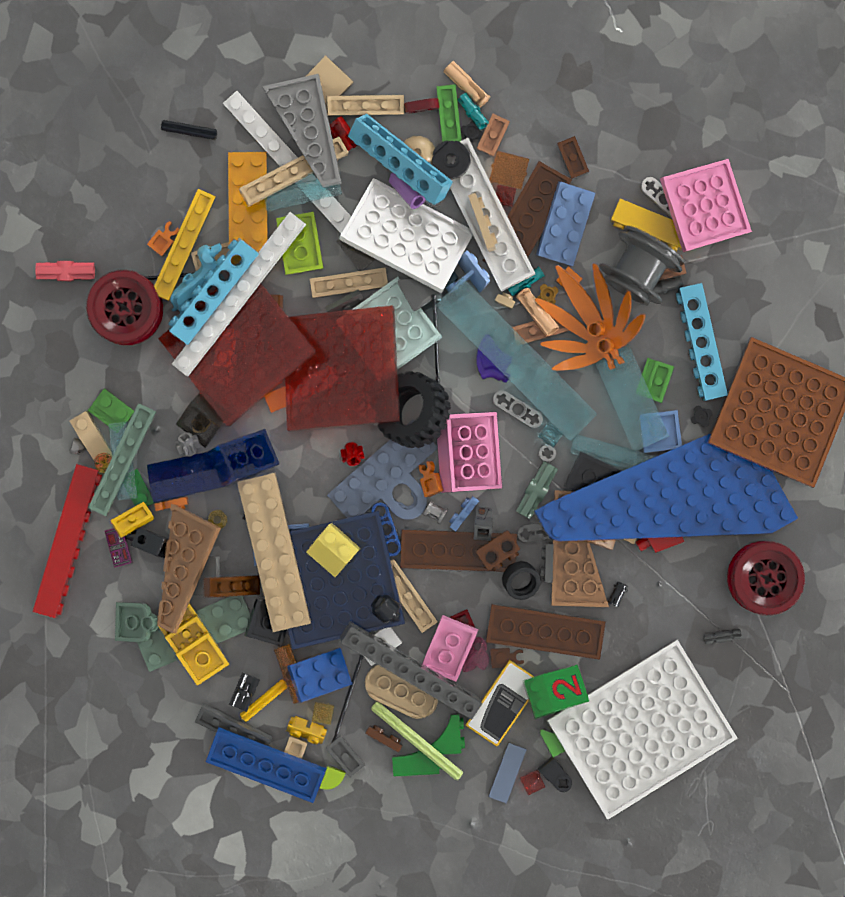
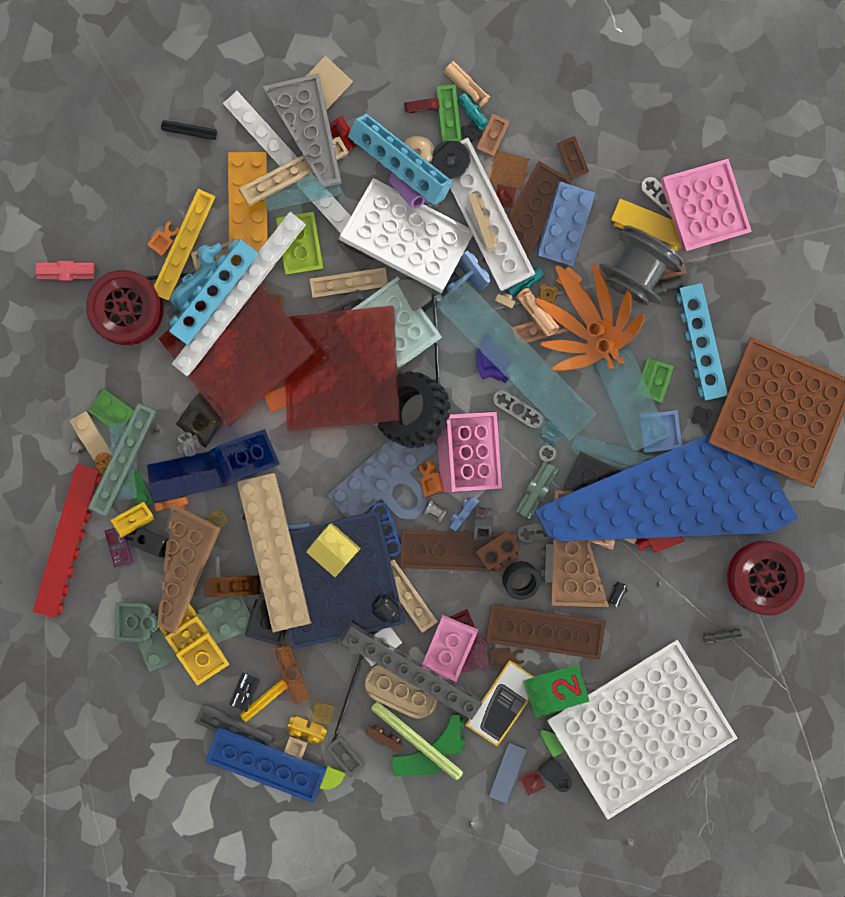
blue plate [287,648,352,703] -> none
tan plate [327,95,404,116] -> none
red gear [340,442,365,466] -> none

